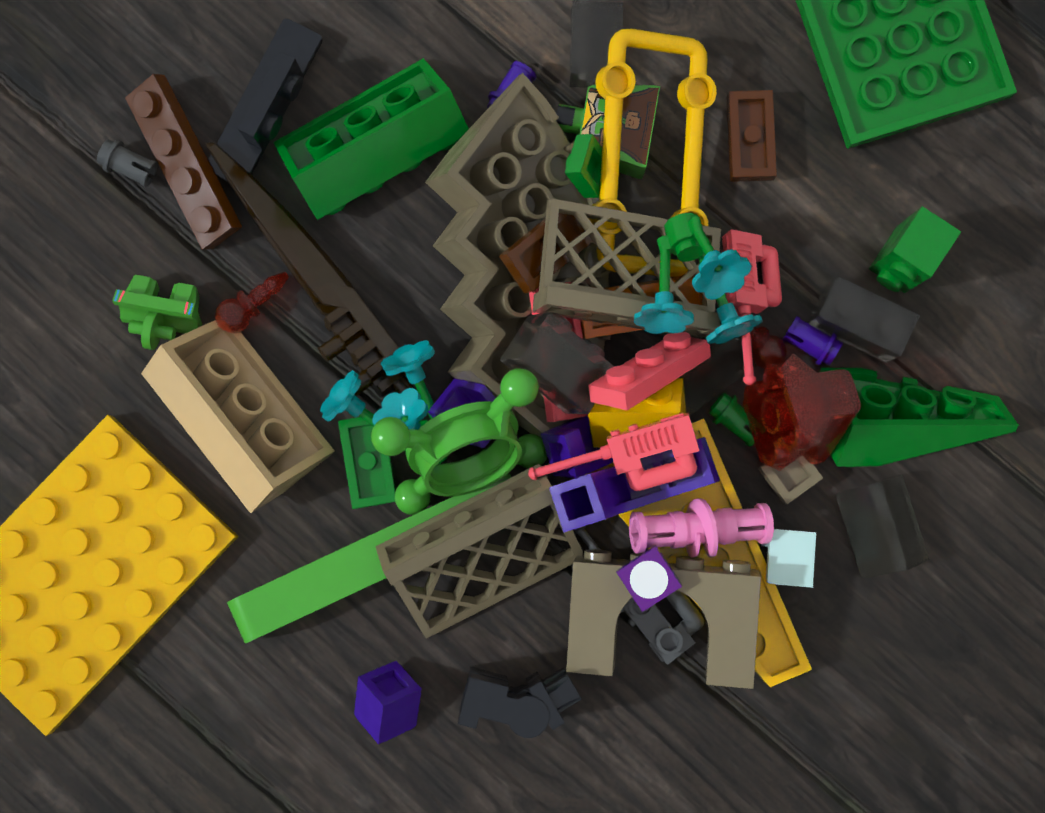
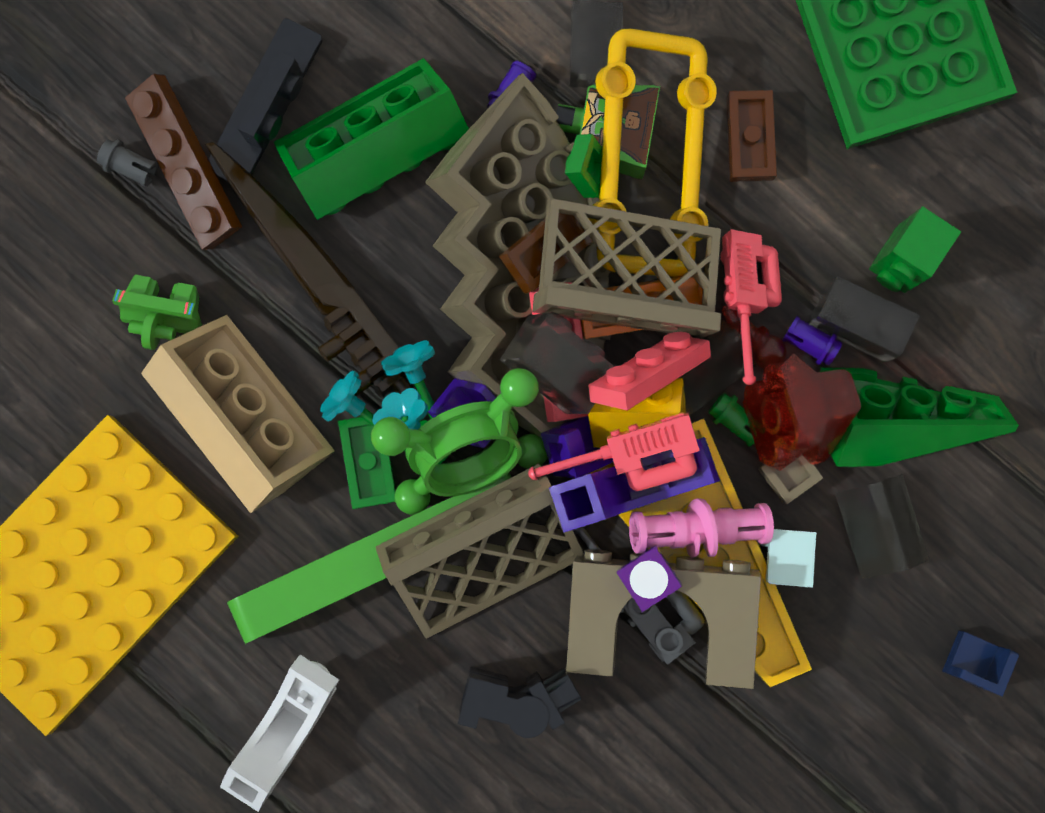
clear red bar [215,272,289,333] -> none
dark purple panel [354,661,422,745] -> none
teal plant [634,213,763,344] -> none
none -> white arch [220,655,339,812]
none -> dark blue panel [942,630,1019,697]

